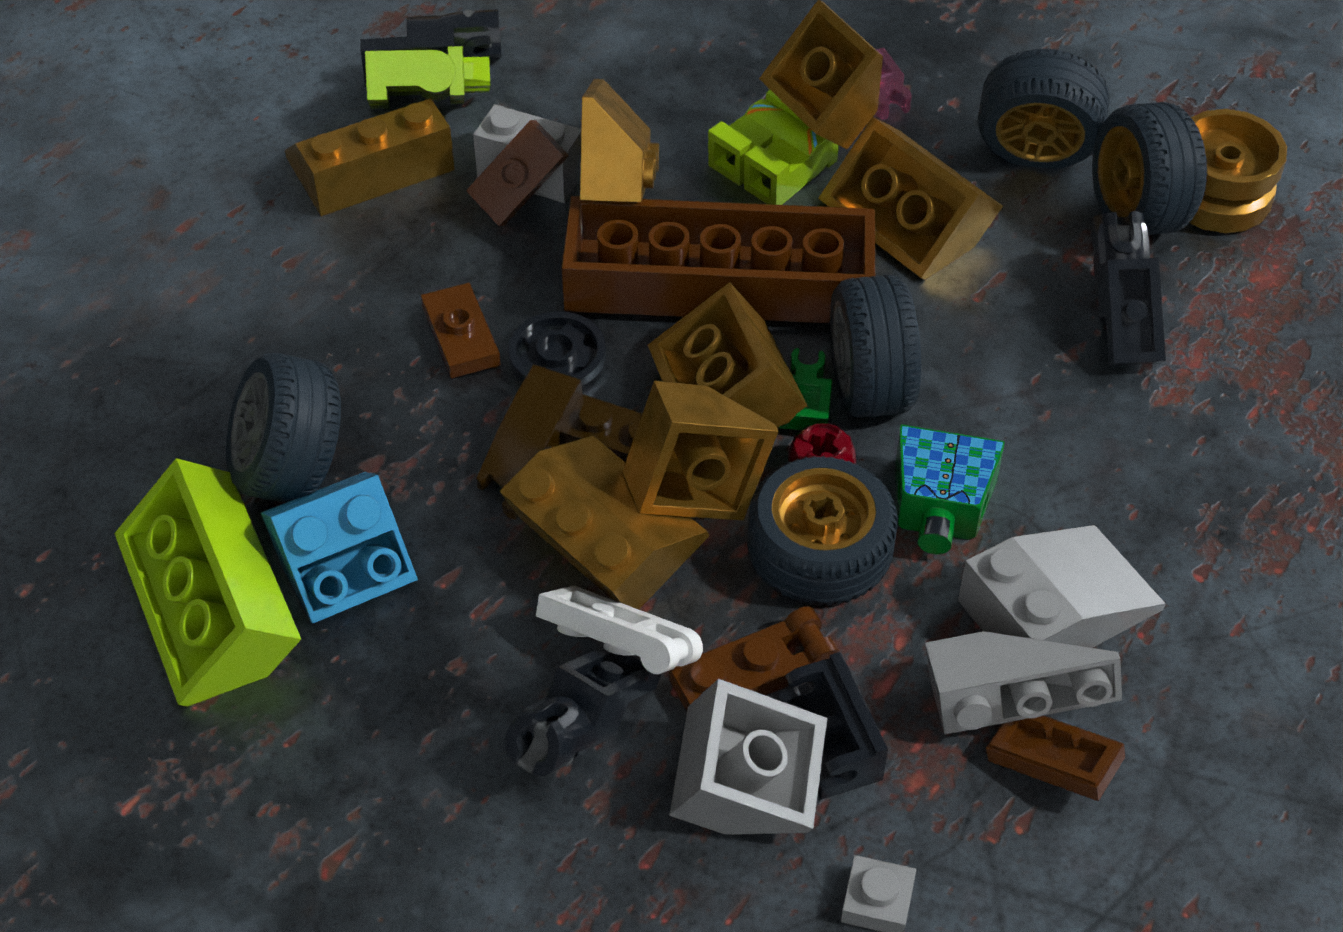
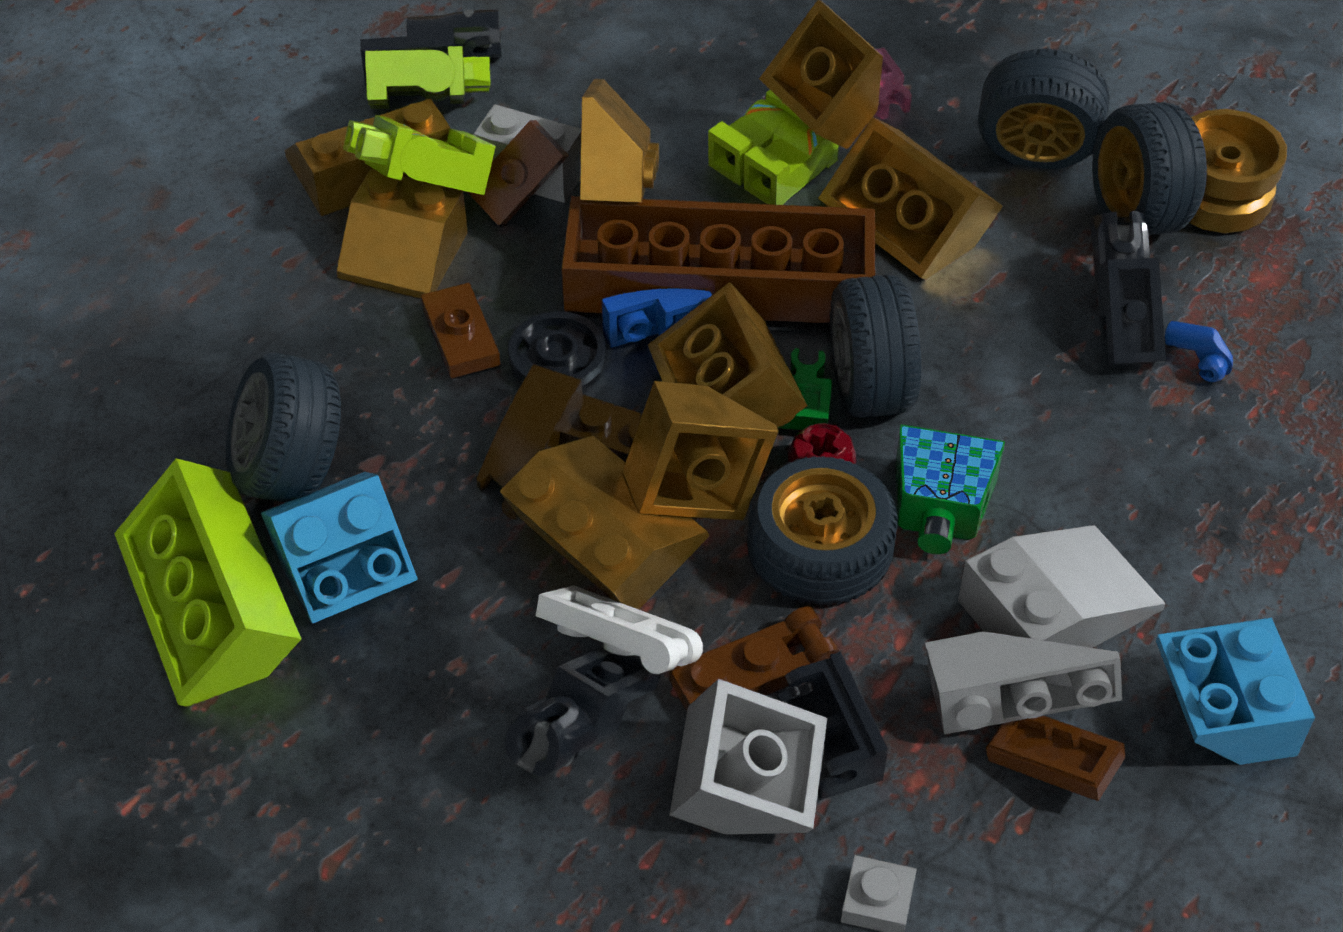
none -> pearl gold slope [337,169,468,298]
none -> lime hips [343,115,496,195]
none -> blue slope [602,288,712,348]
none -> dark azure slope [1156,618,1315,765]
none -> blue arm [1165,321,1233,383]

